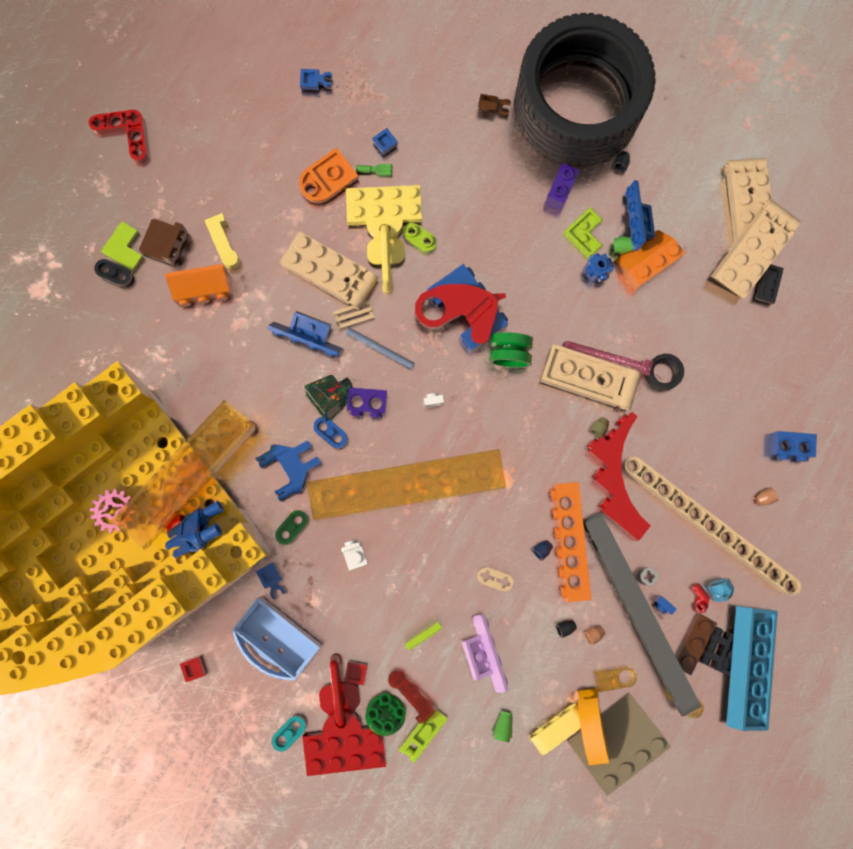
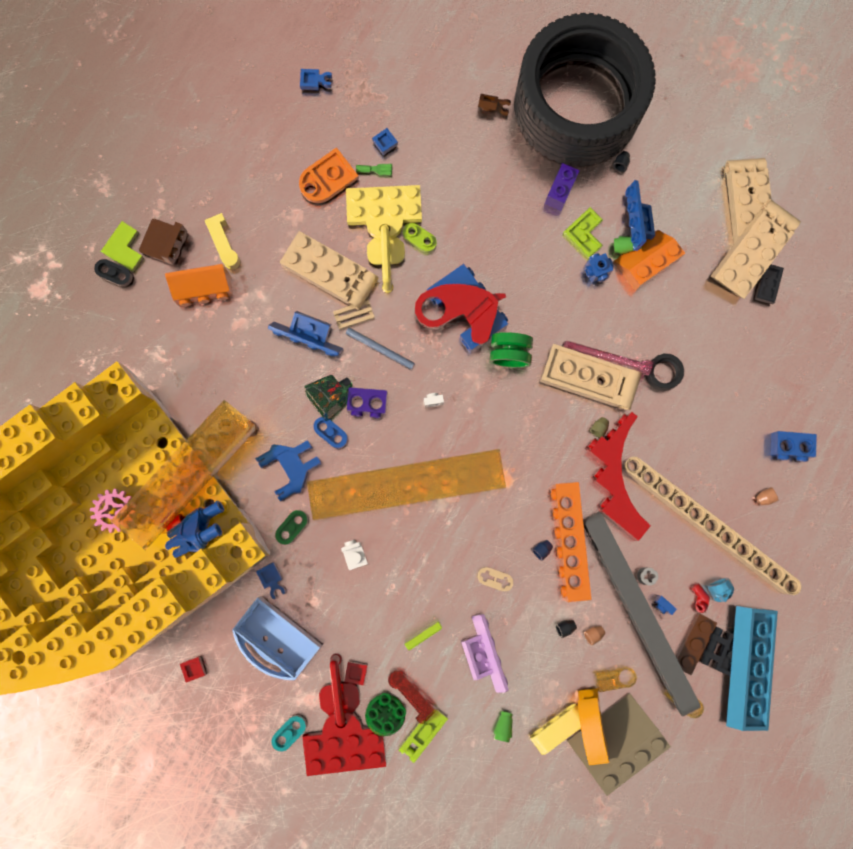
red beam [88,109,148,164] -> none

